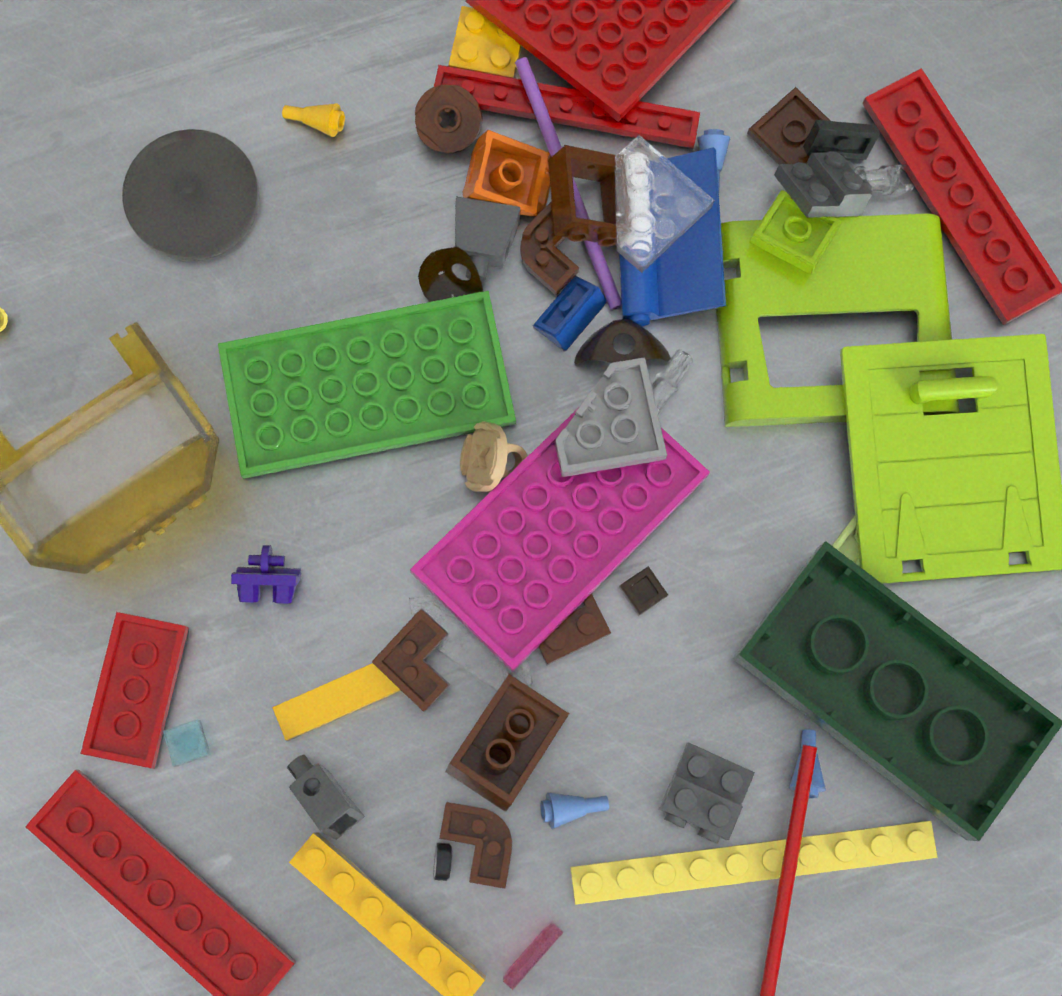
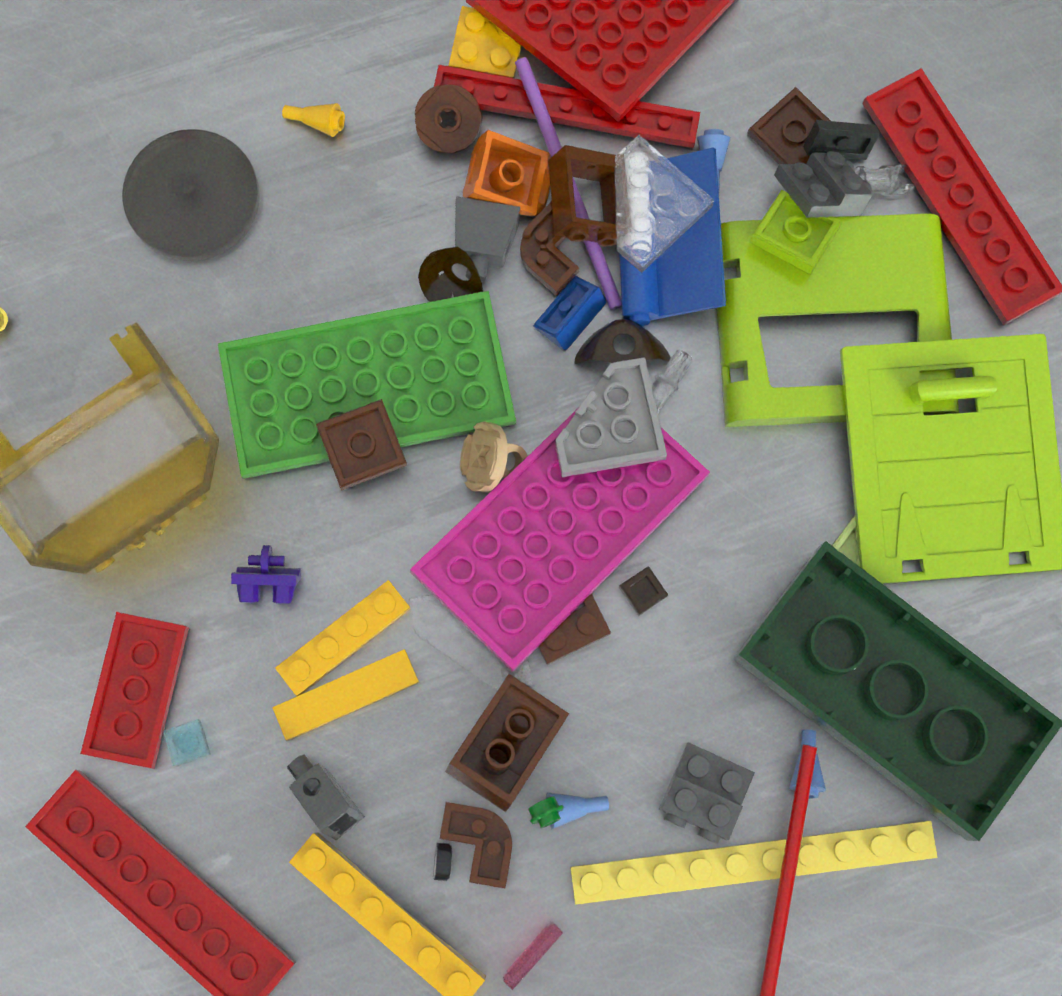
reddish brown plate [372,609,450,712] -> none
none -> yellow plate [275,580,411,696]
none -> reddish brown tile [316,399,407,490]
none -> green plate [528,796,564,828]

